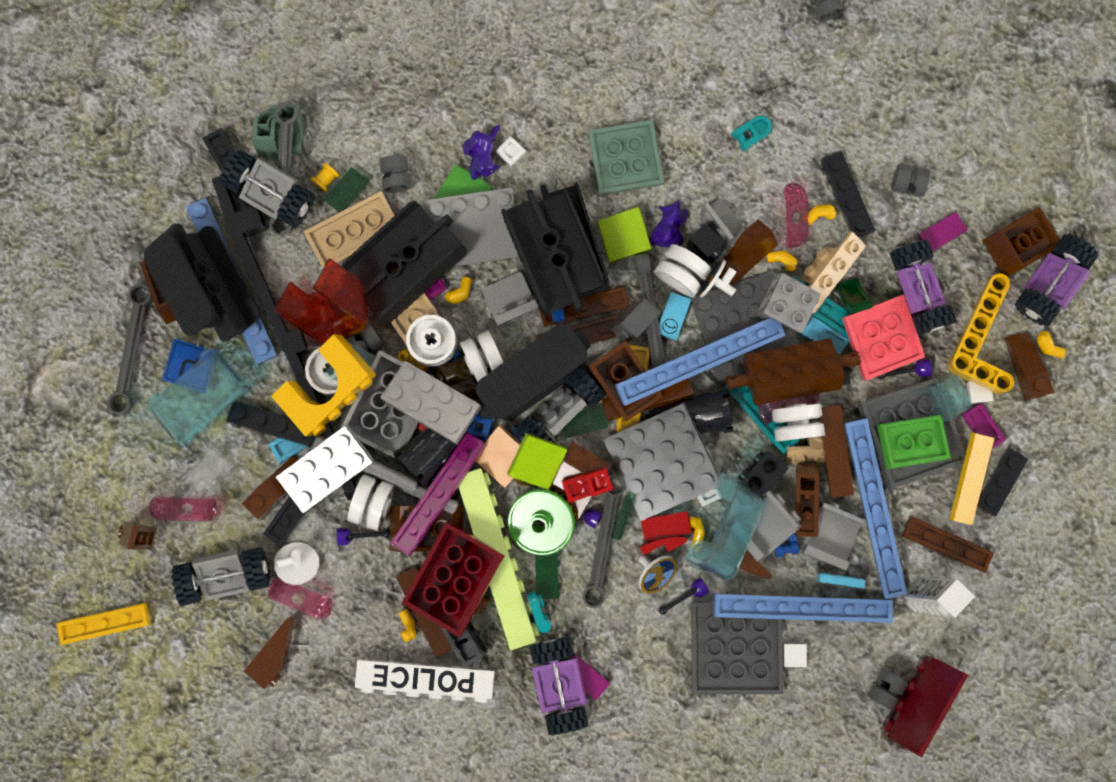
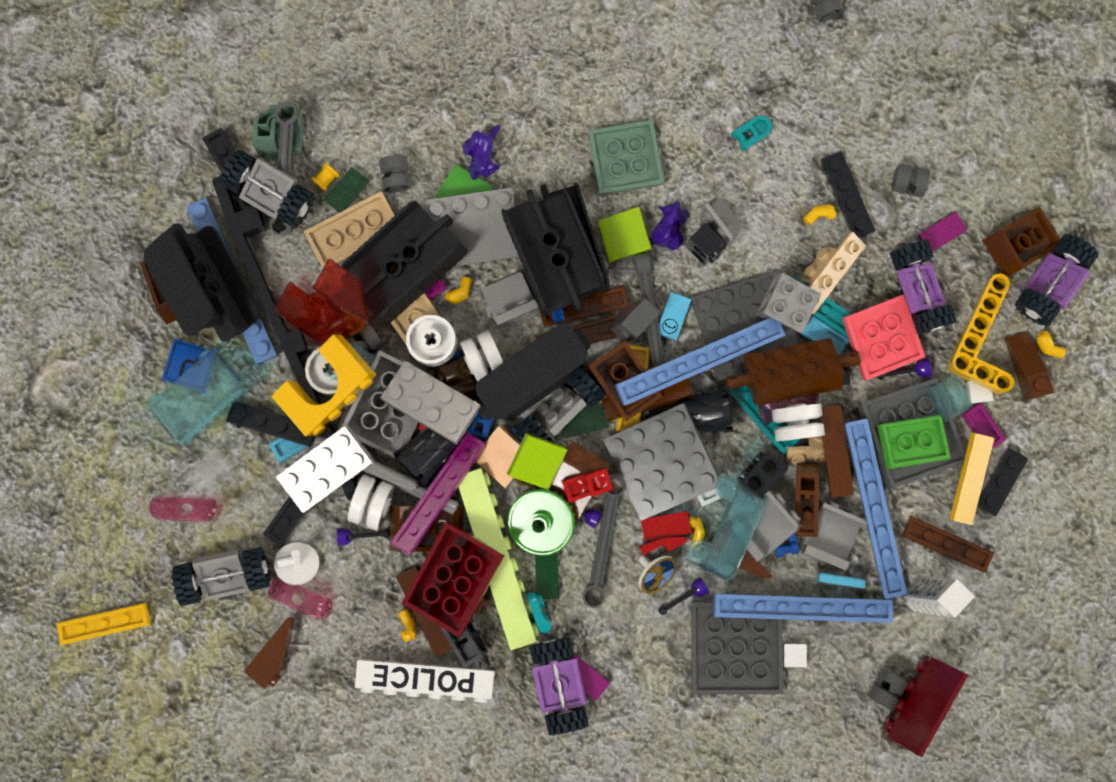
dark grey piece [107,284,153,415] -> none
reddish brown slope [118,521,157,550] -> none
reddish brown slope [242,456,298,520] -> none
yellow arm [397,349,430,372] -> none
white tile [495,136,526,168] -> none
clear green tile [612,495,634,540] -> none
white wheel [654,244,712,298] -> none
white shield [698,259,736,298] -> none
reddish brown slope [719,219,778,286] -> none
yellow arm [766,250,798,272] -> none
clear pink piece [783,183,809,248] -> none
dark green tile [835,278,872,314] -> none

